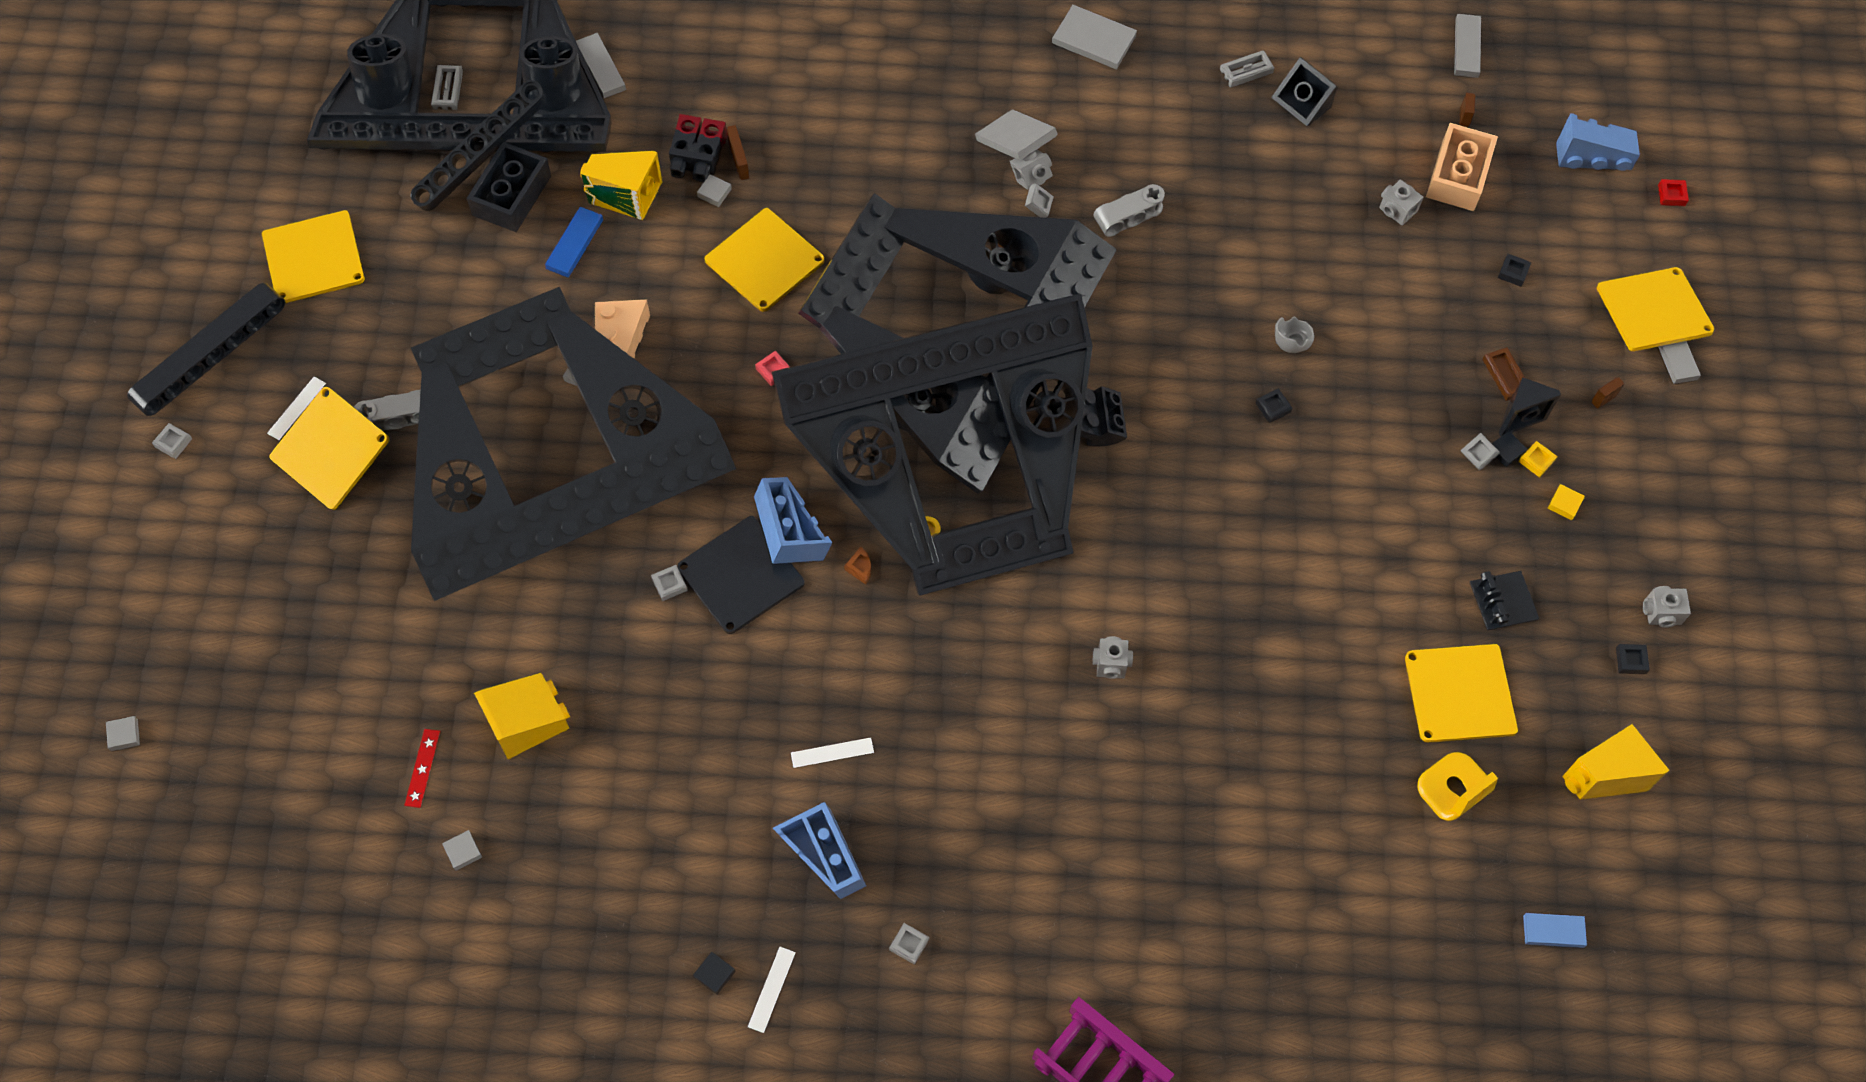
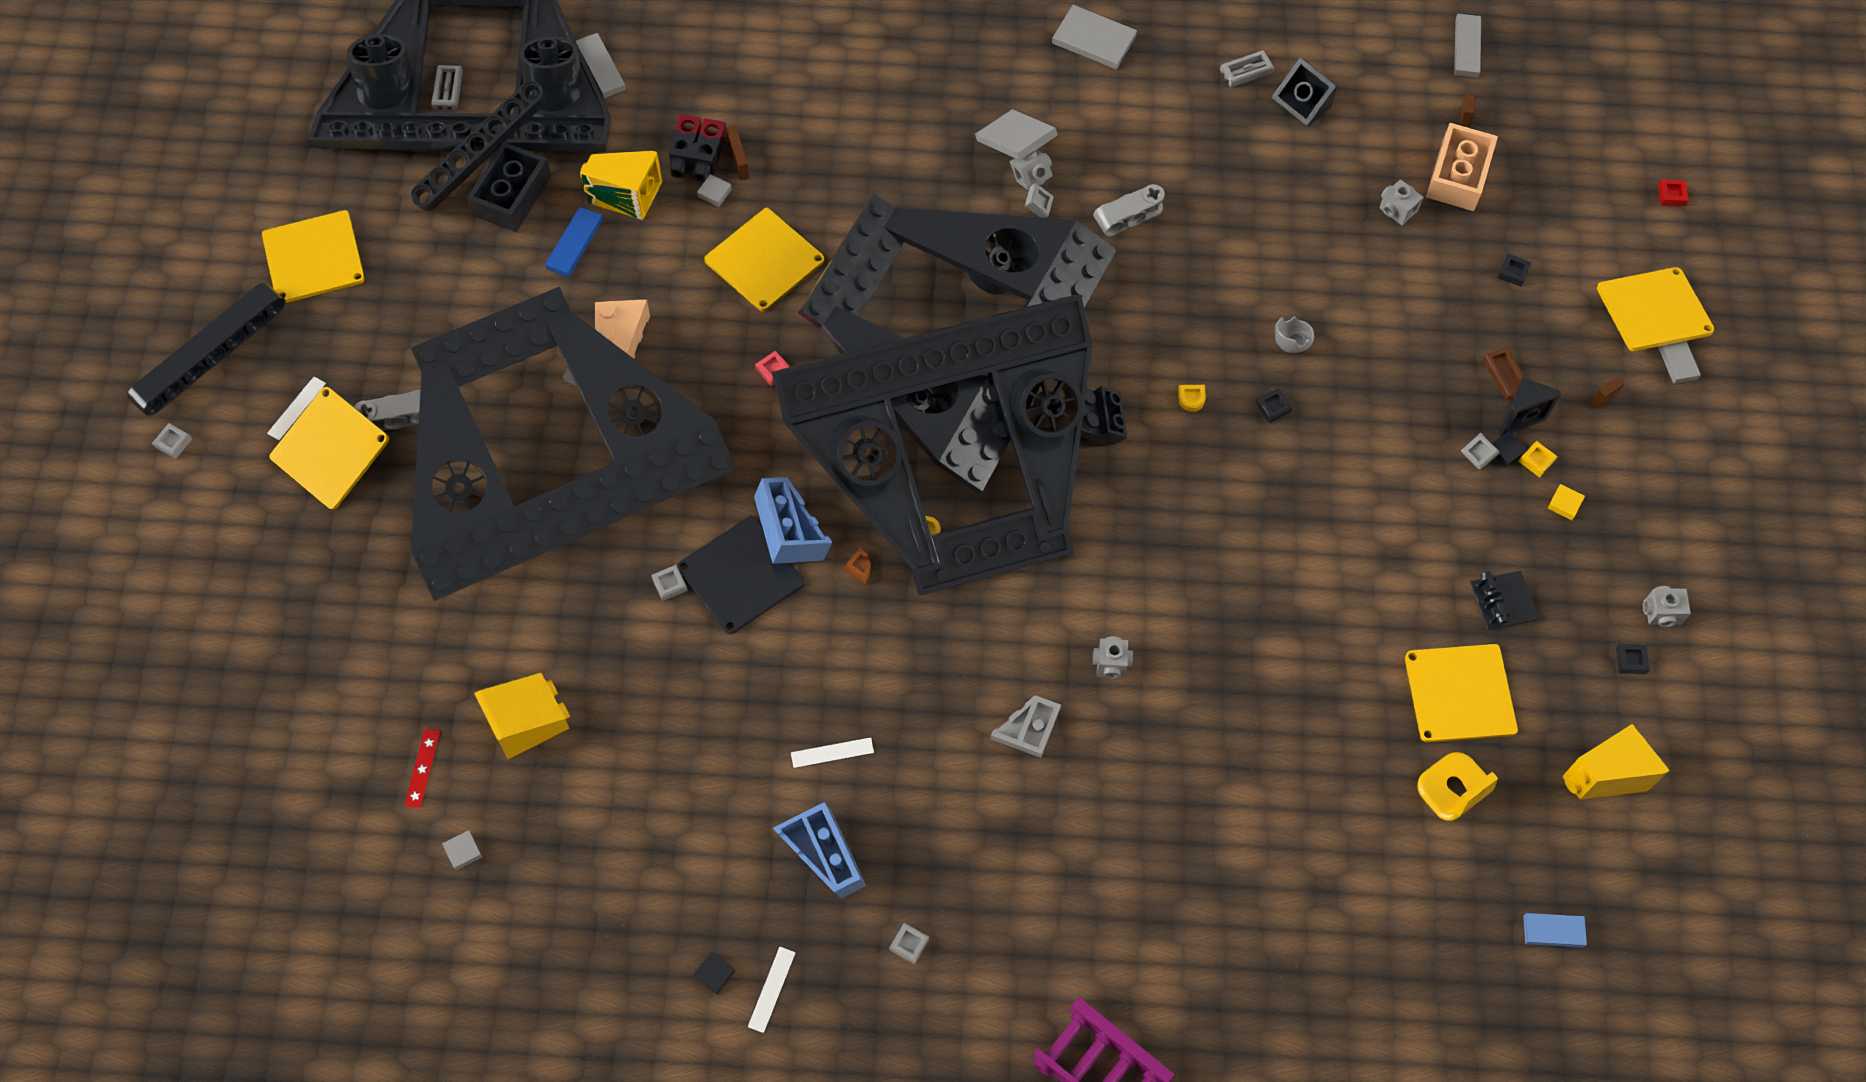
light grey tile [106,716,140,751] -> none
medium blue wedge [1556,113,1640,171] -> none
none -> light grey wing [991,695,1061,758]
none -> yellow tile [1178,385,1206,412]

